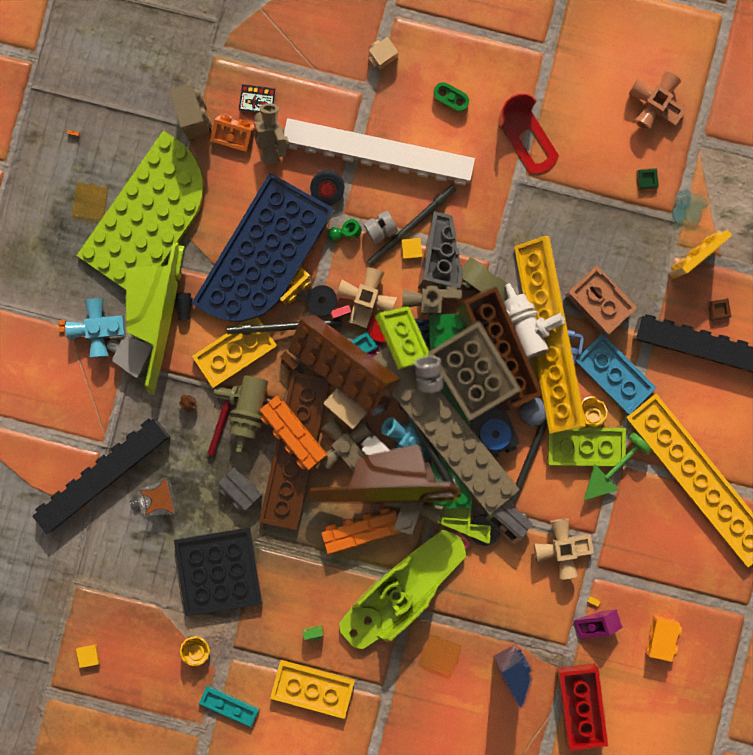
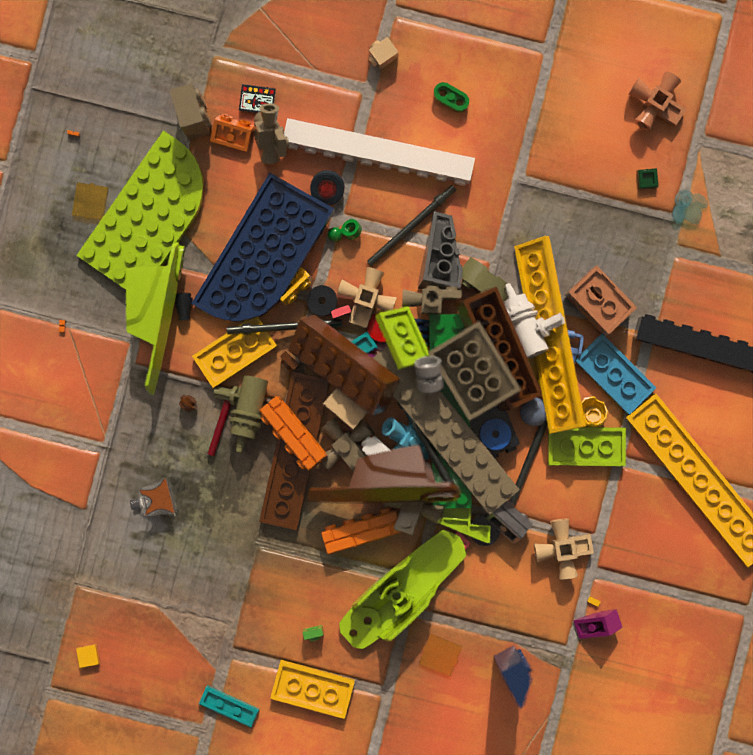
black brick [32,418,171,534] -> none
medium azure brick [65,298,126,358] -> none
light grey torso [106,336,153,379] -> none
black plate [174,527,263,616] -> none
yellow hair [180,636,210,667] -> none
flat silver brick [218,467,262,511] -> none
light grey wheel [363,210,399,245] -> none
yellow tile [401,238,422,259] -> none
red piece [498,94,559,174] -> none
red brick [557,663,608,751] -> none
bright green piece [583,432,653,500] -> none
light orange brick [646,616,682,662] -> none
yellow plate [668,230,732,279] -> none
reddish brown tile [708,298,732,321] -> none

